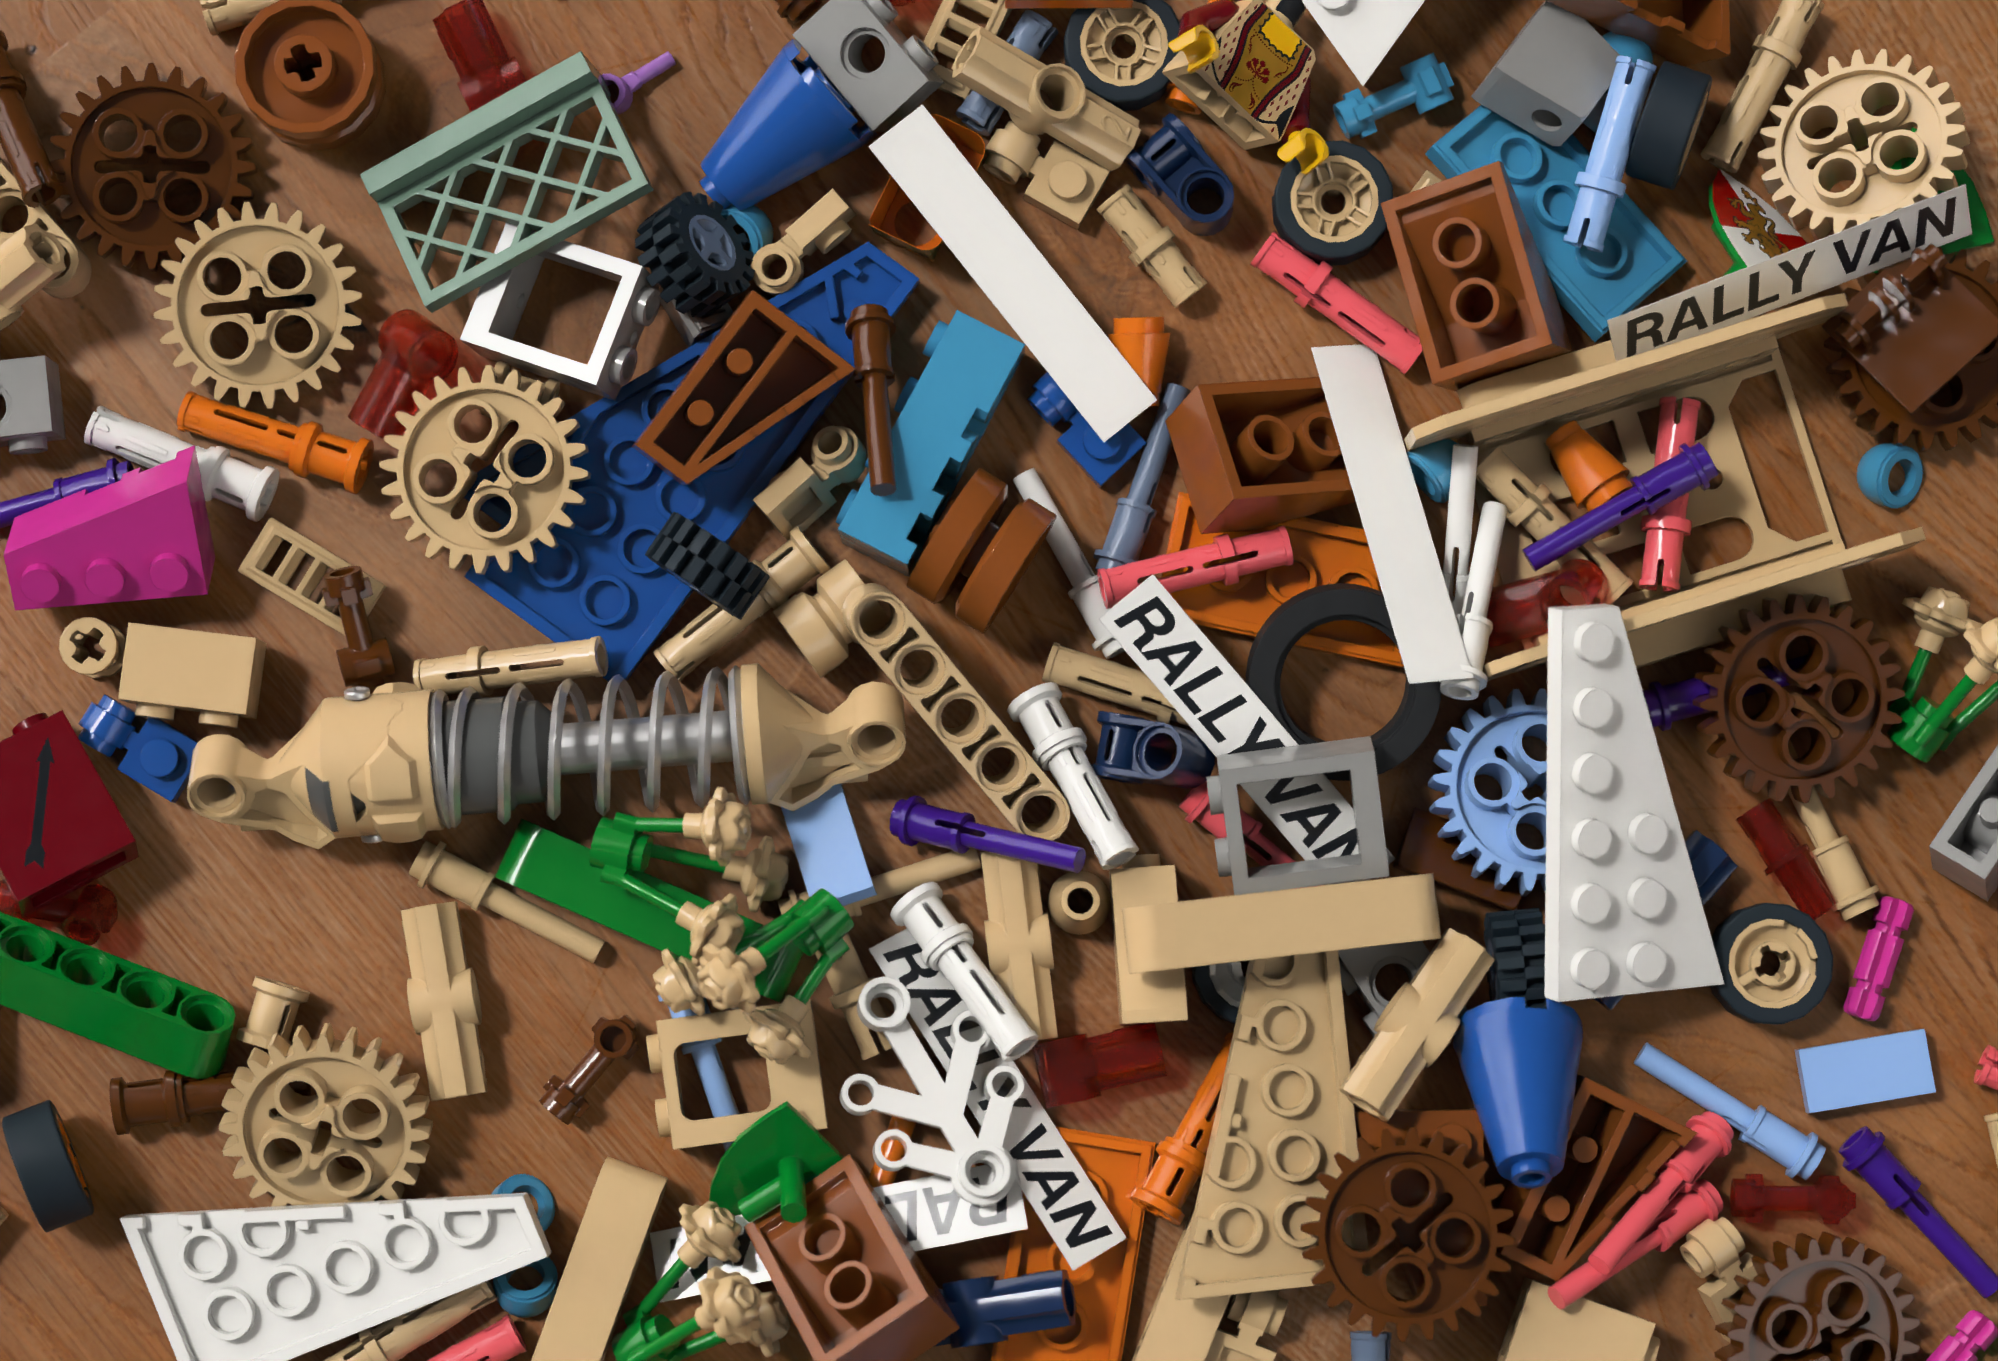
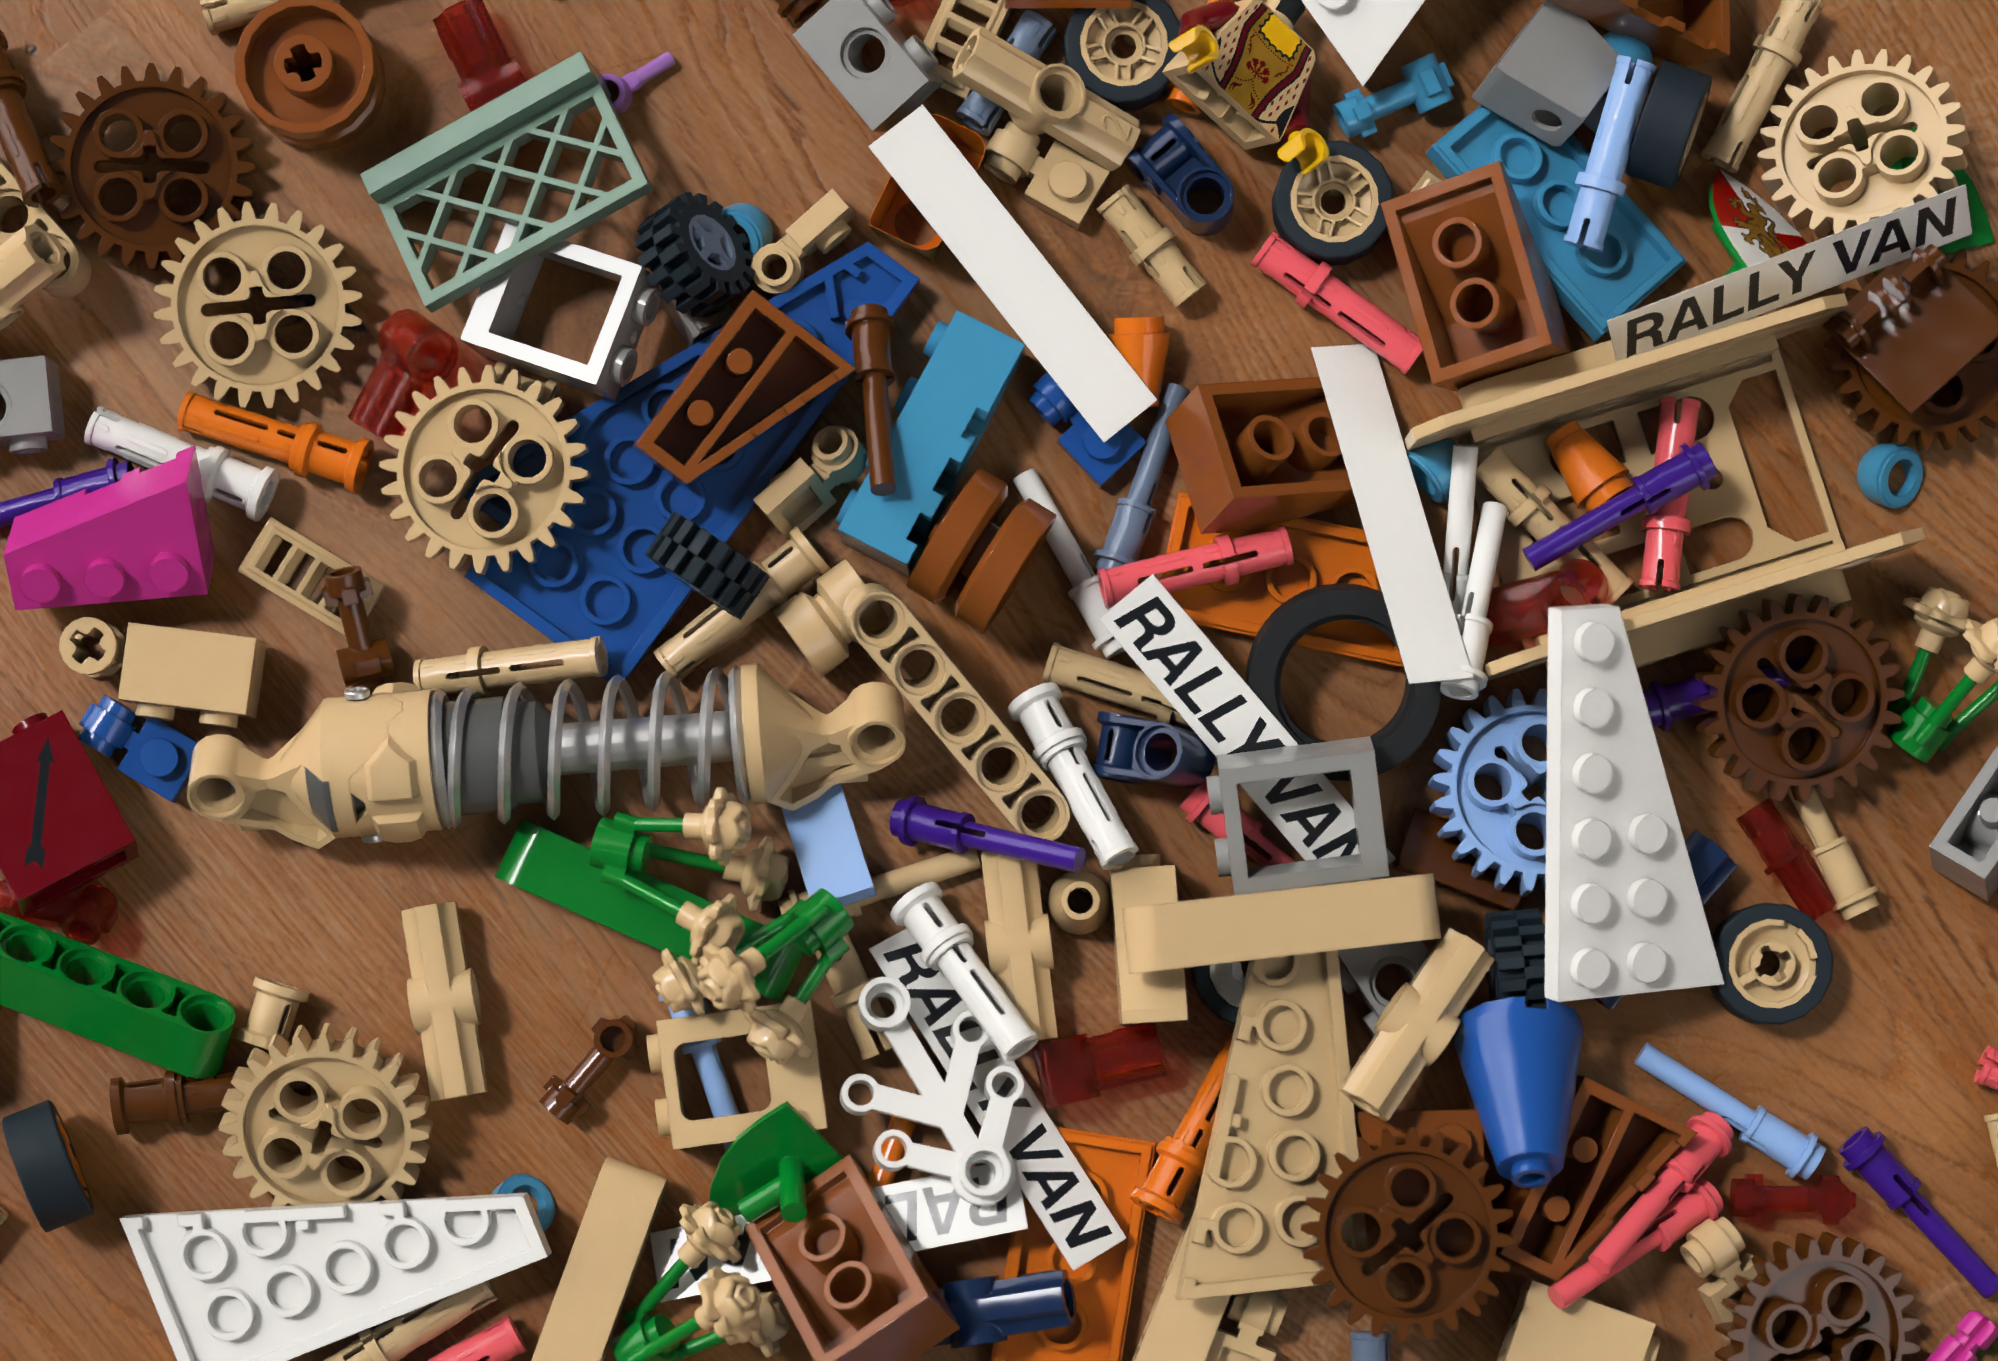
tan pin [409,840,605,963] -> none
dark azure piece [493,1257,558,1318] -> none
blue cone [699,39,877,211] -> none
light blue tile [1794,1029,1936,1113] -> none
dark pink axle [1843,896,1914,1021] -> none

